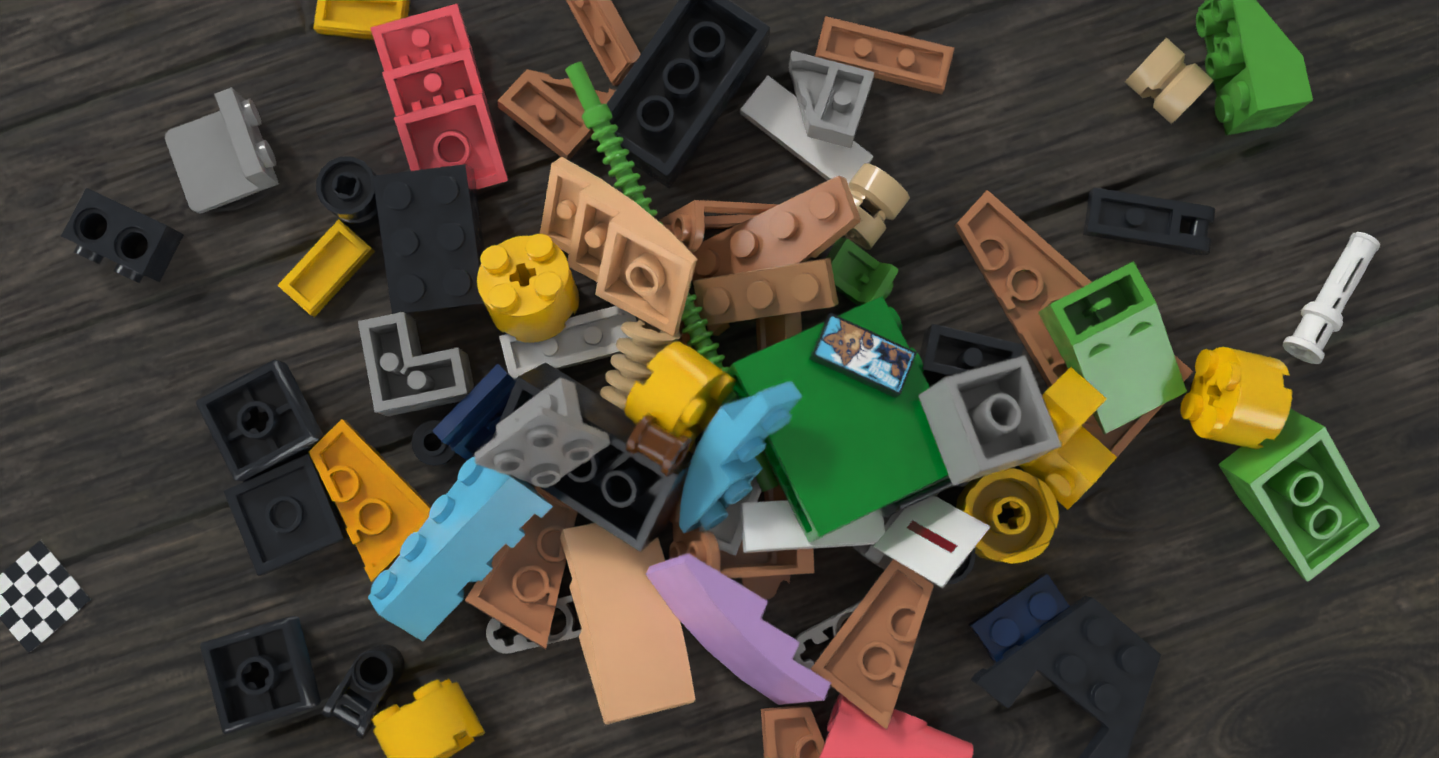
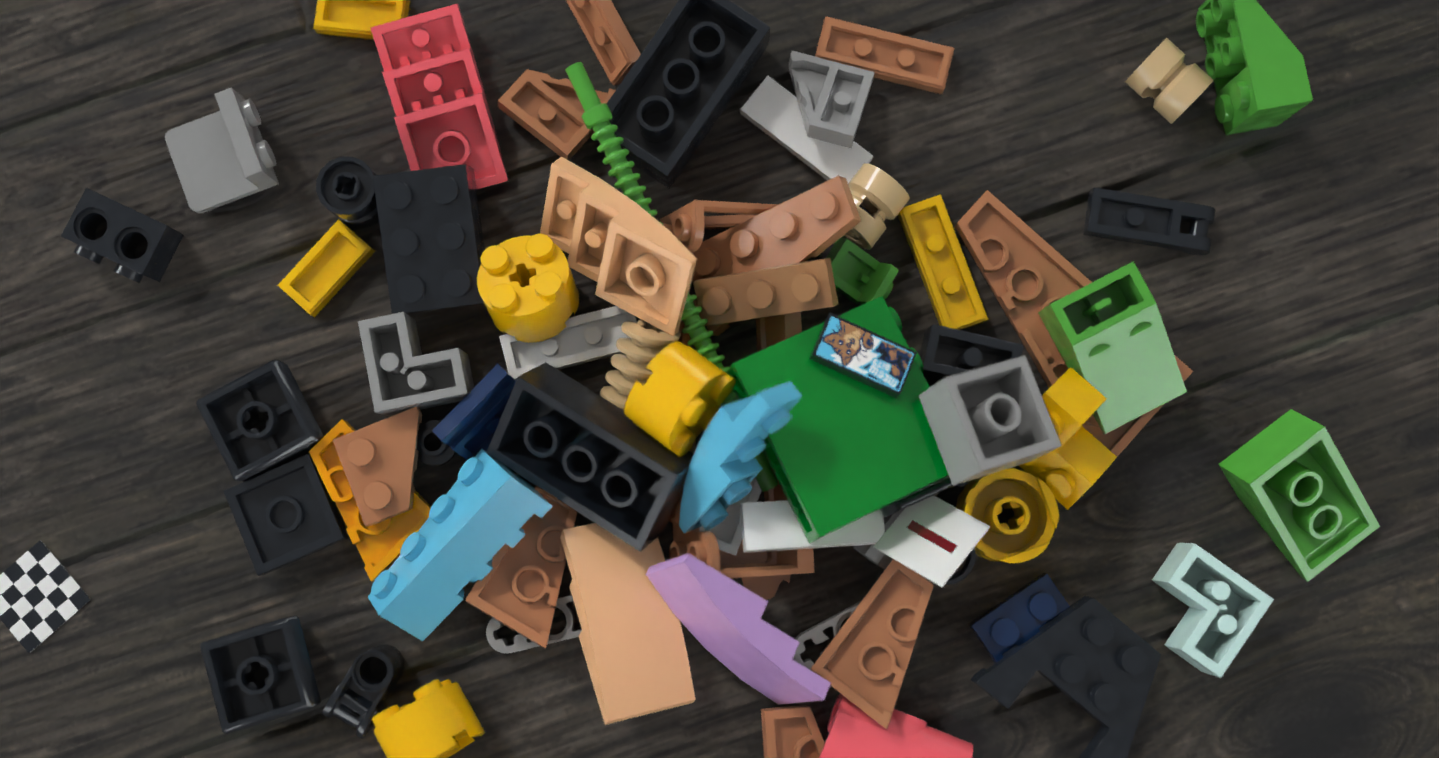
light grey bracket [474,377,610,488] -> none
reddish brown bush [626,413,691,477] -> none
yellow brick [1181,347,1292,449] -> none
white pin [1282,232,1380,364] -> none
none -> nougat wing [333,406,422,527]
none -> yellow tile [898,194,988,330]
none -> light aqua brick [1152,543,1274,678]

